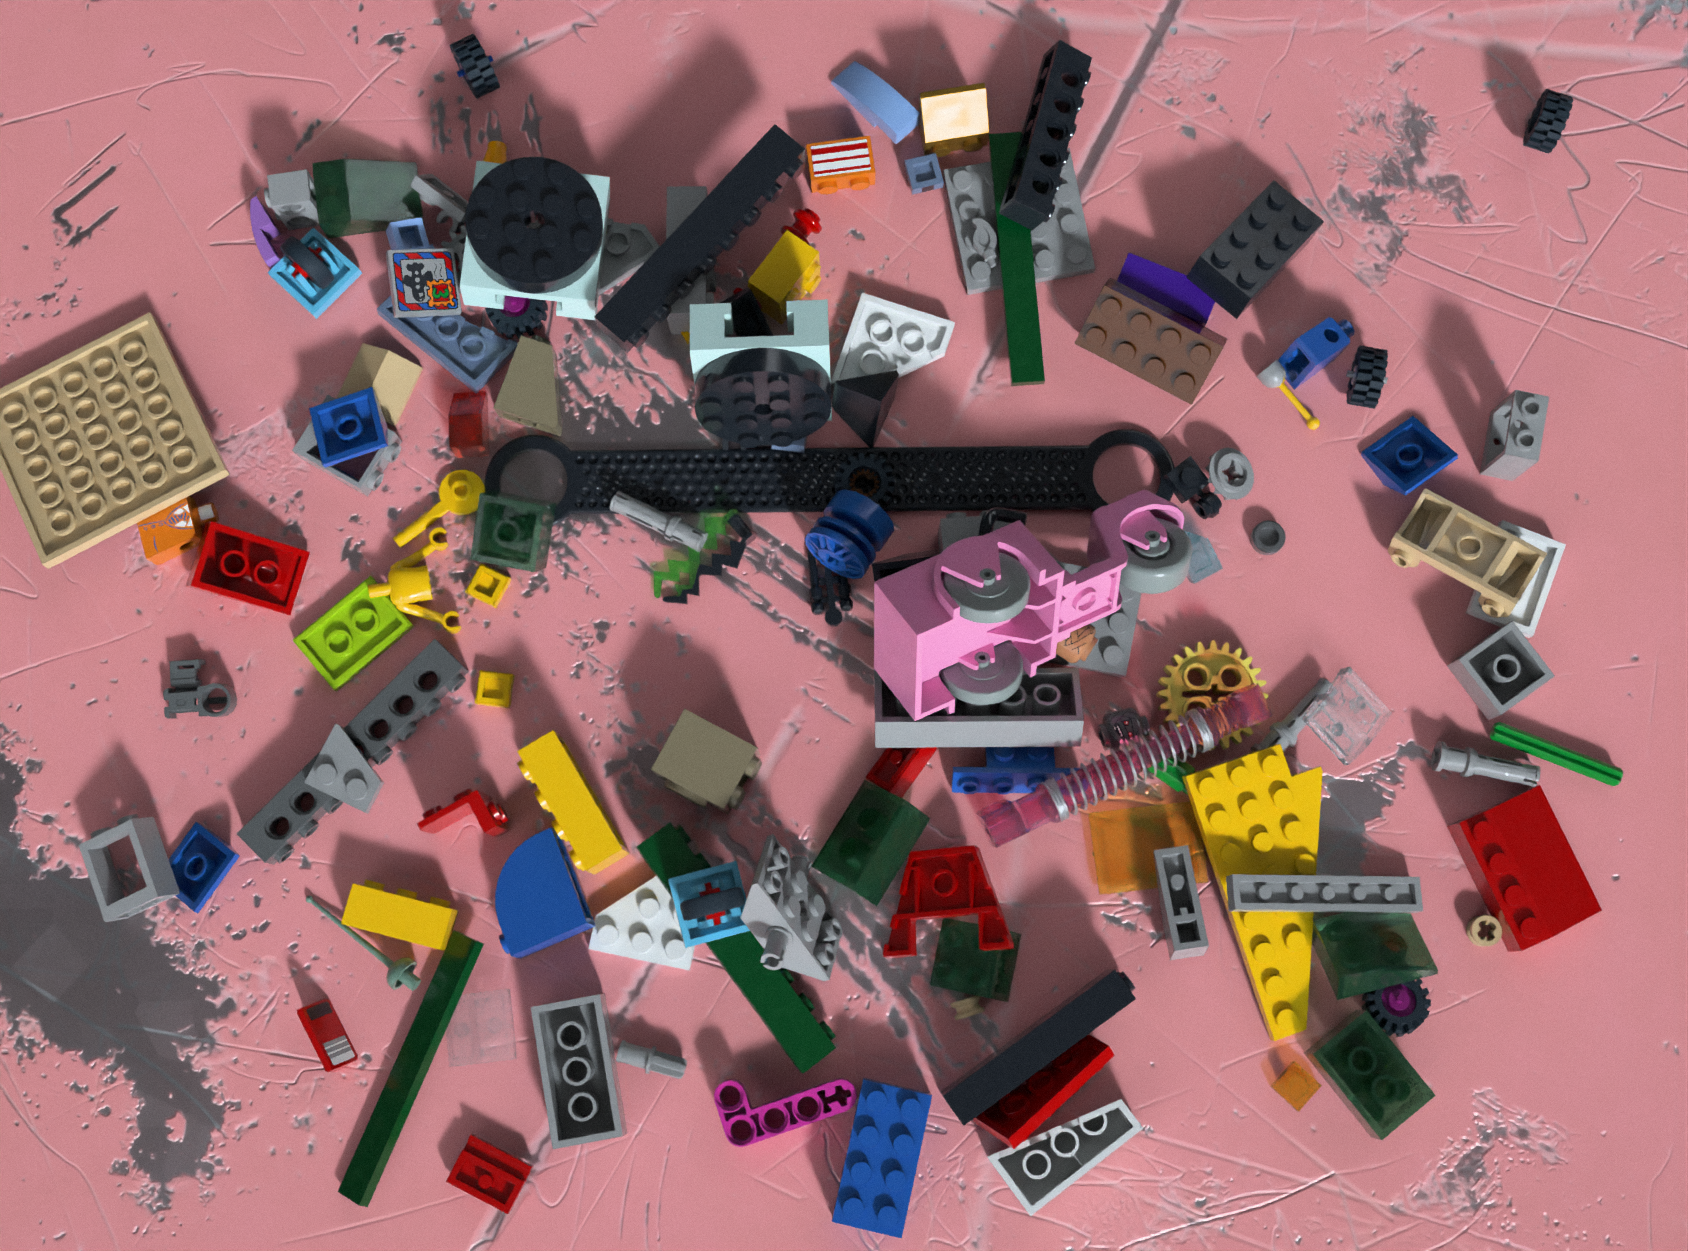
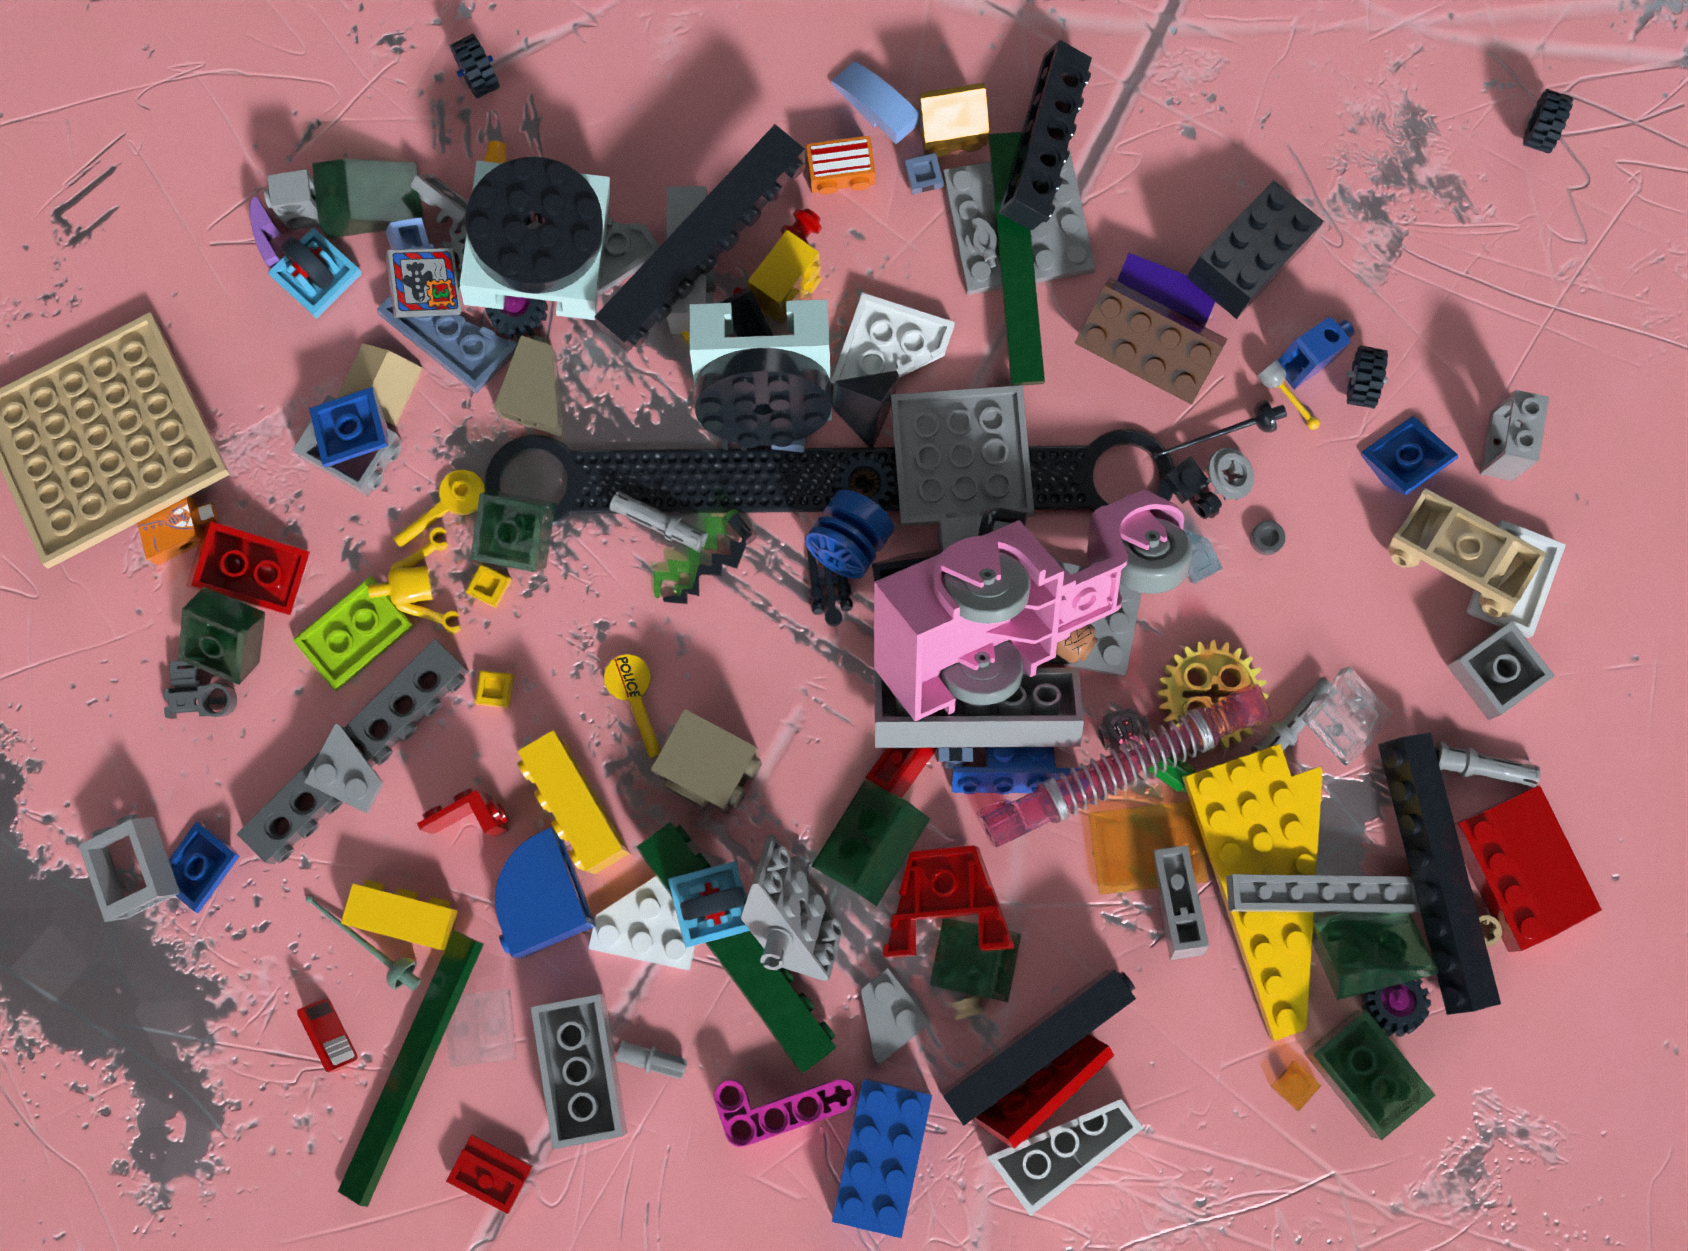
clear red slope [448,391,490,458] -> none
green axle [1490,722,1623,786] -> none
none -> clear green brick [178,587,265,685]
none -> yellow piece [604,654,661,759]
none -> light grey wing [861,968,931,1065]
none -> light grey plate [891,385,1034,526]
none -> sand blue plate [937,747,973,769]
none -> black sword [1151,400,1287,459]
none -> black brick [1378,732,1501,1015]

